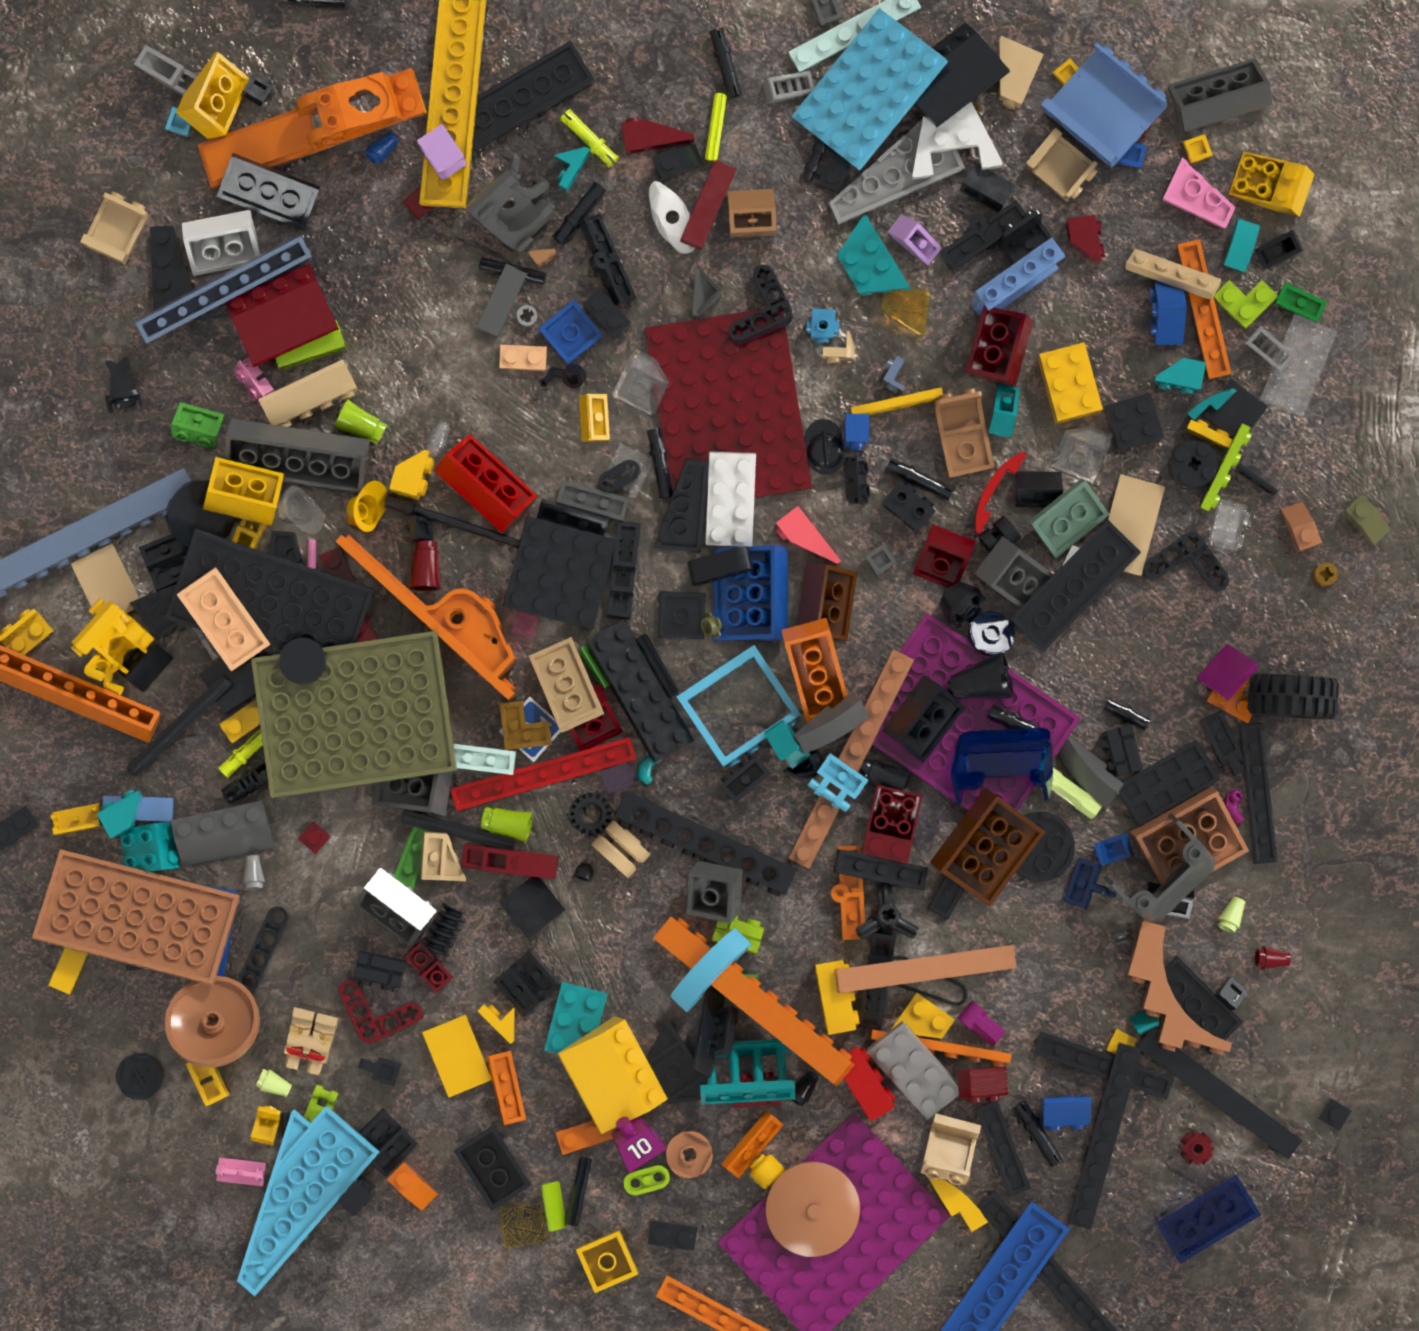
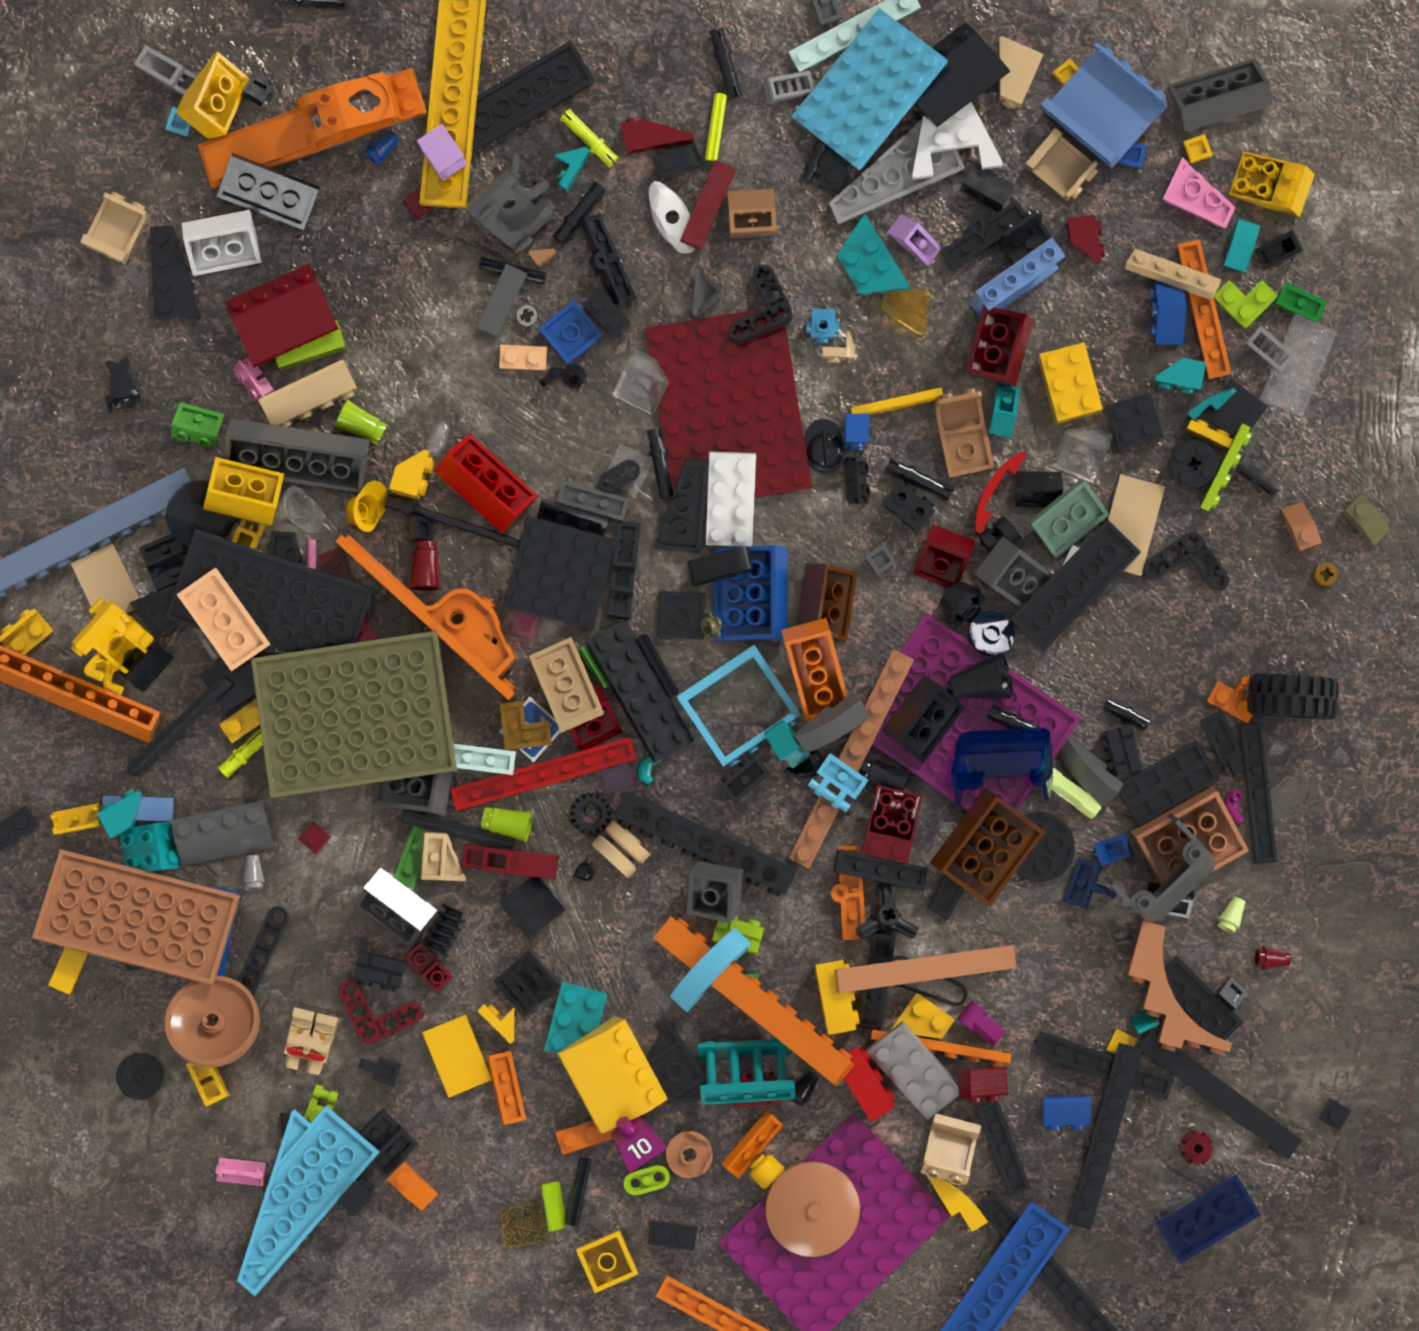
sand blue brick [133,235,312,344] -> none
black hinge [221,763,268,804] -> none
yellow bracket [250,1106,281,1146] -> none
yellowish green cone [255,1069,292,1097] -> none
black tile [279,638,327,685] -> none
black brick [454,1124,533,1211] -> none
yellow slope [579,394,610,442] -> none
black bracket [692,985,739,1078] -> none
coral slope [775,506,841,566] -> none
sand blue bracket [882,355,905,394] -> none
black pin [1013,1100,1063,1167] -> none
magenta tile [1197,644,1259,701] -> none
clear brick [1207,499,1250,553] -> none

